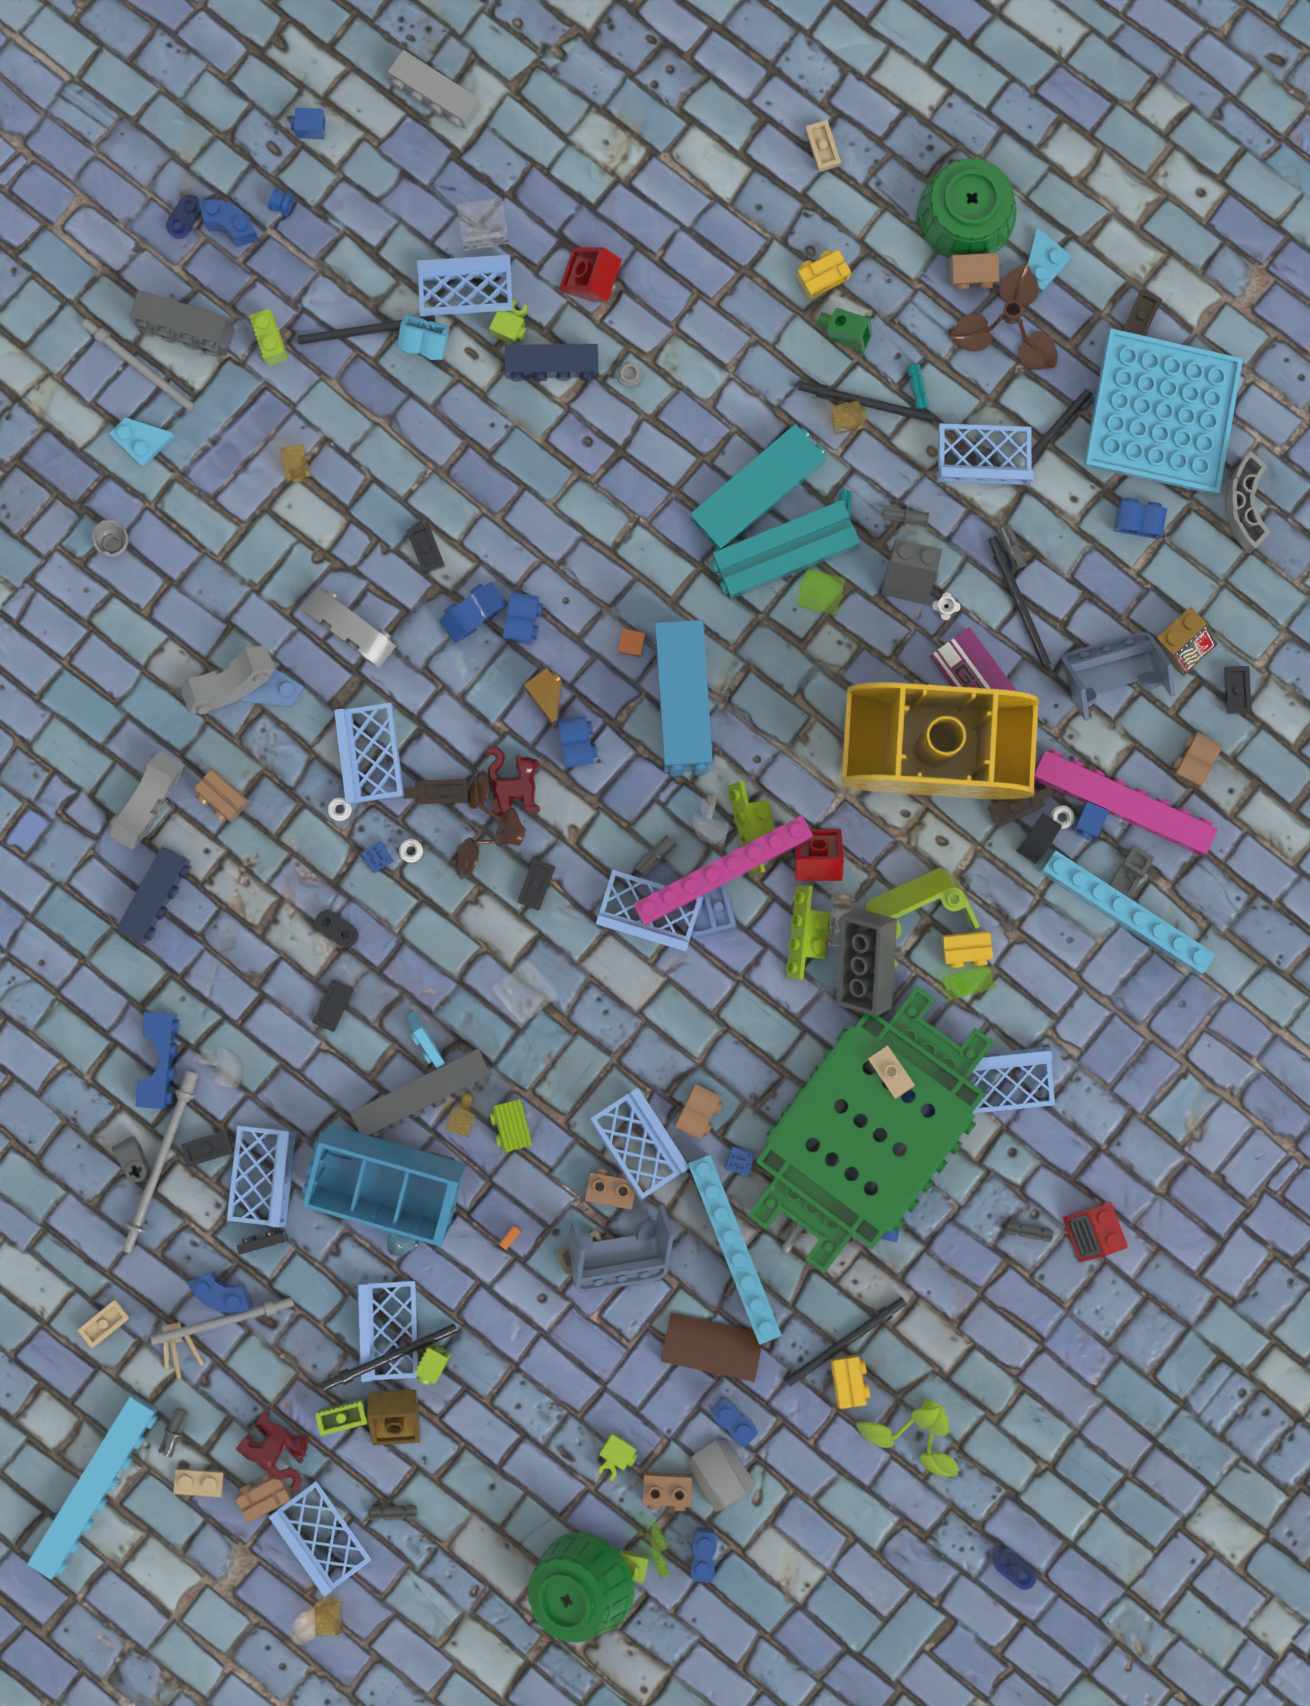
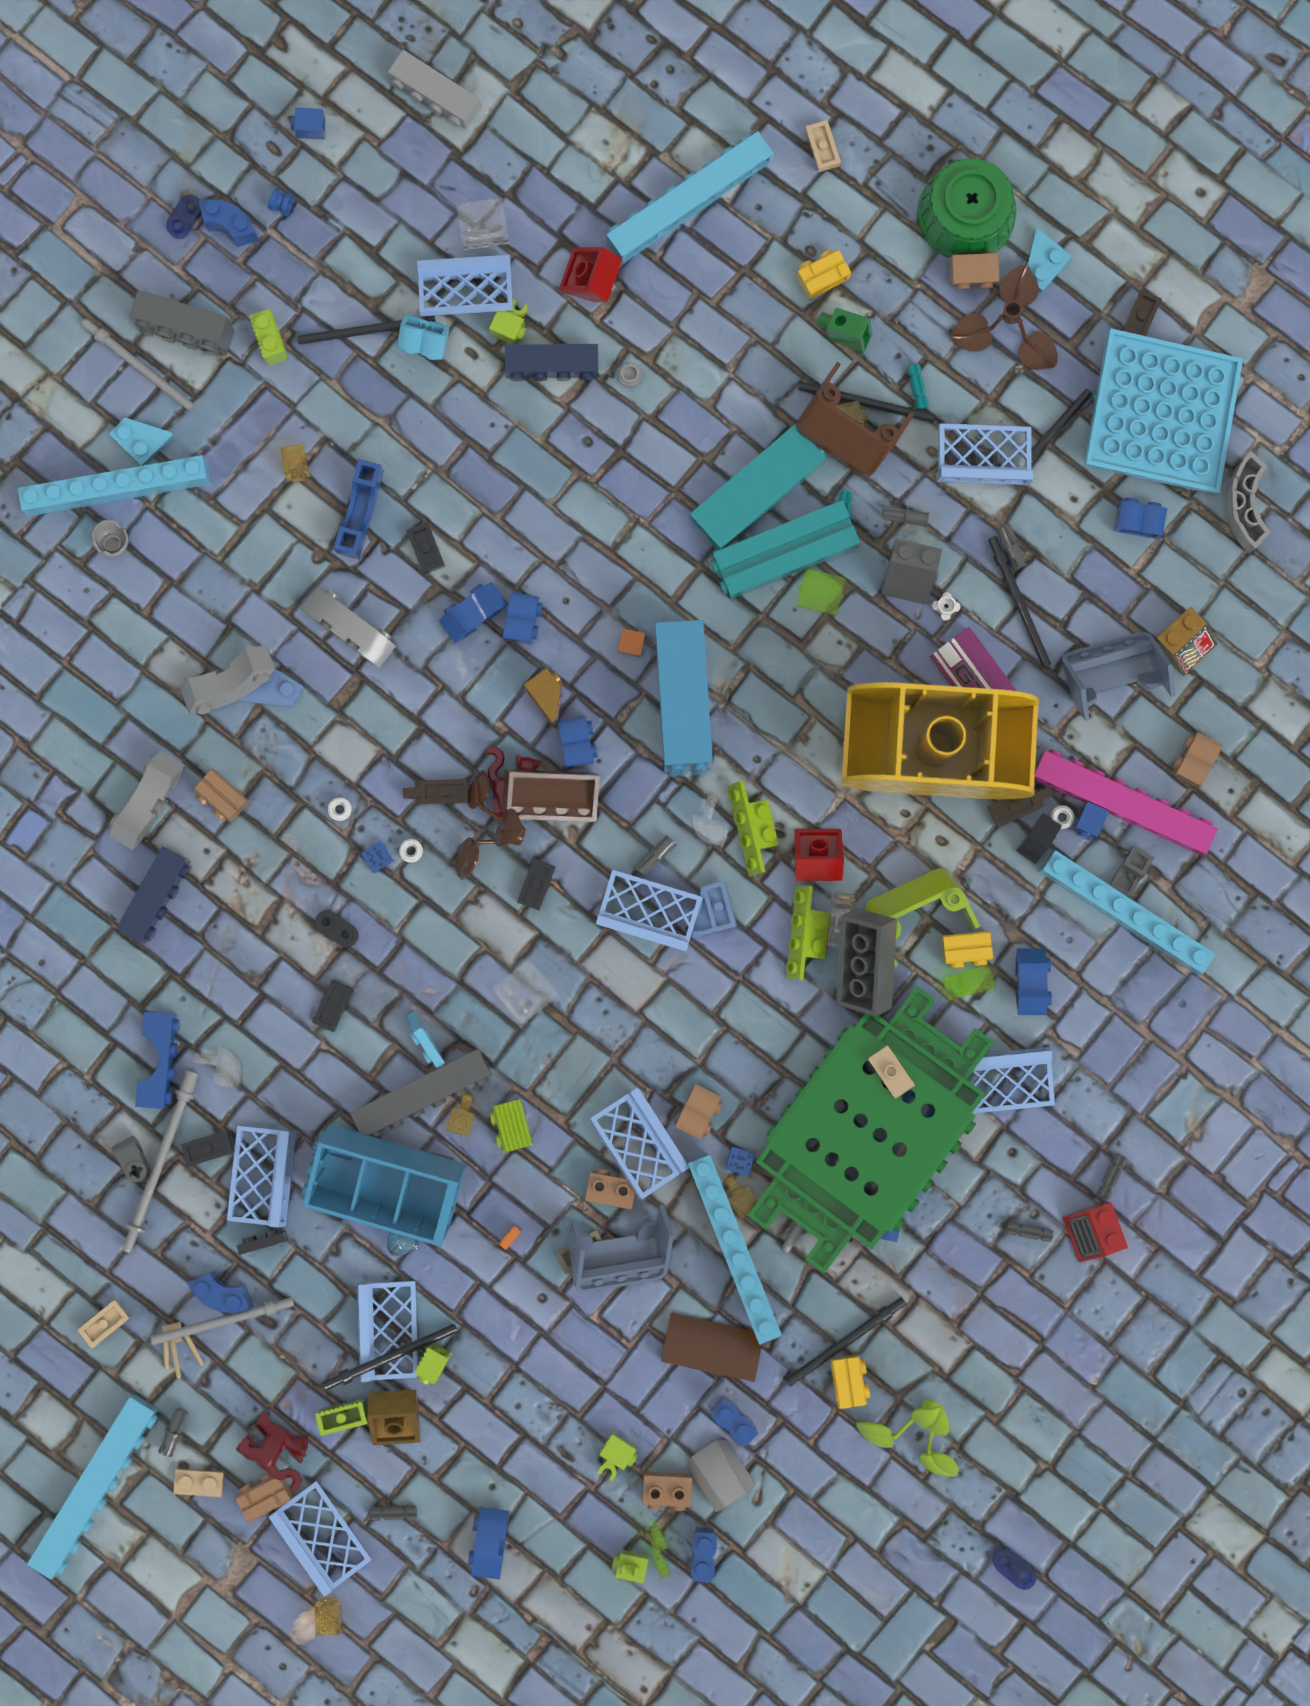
light blue fence [334,703,404,805] -> none
green piece [528,1532,634,1643] -> none
dark pink brick [633,815,813,926] -> none
black plate [1224,666,1252,714] -> none
none -> medium azure brick [18,455,211,517]
none -> blue arch [334,459,384,560]
none -> blue brick [468,1507,509,1580]
none -> reddish brown slope [504,769,600,822]
none -> medium azure brick [607,131,774,264]
none -> clear yellow plate [724,1175,758,1219]
none -> reddish brown windscreen [796,362,914,477]
none -> blue brick [1015,948,1052,1015]
none -> dark grey axle [1097,1154,1127,1200]

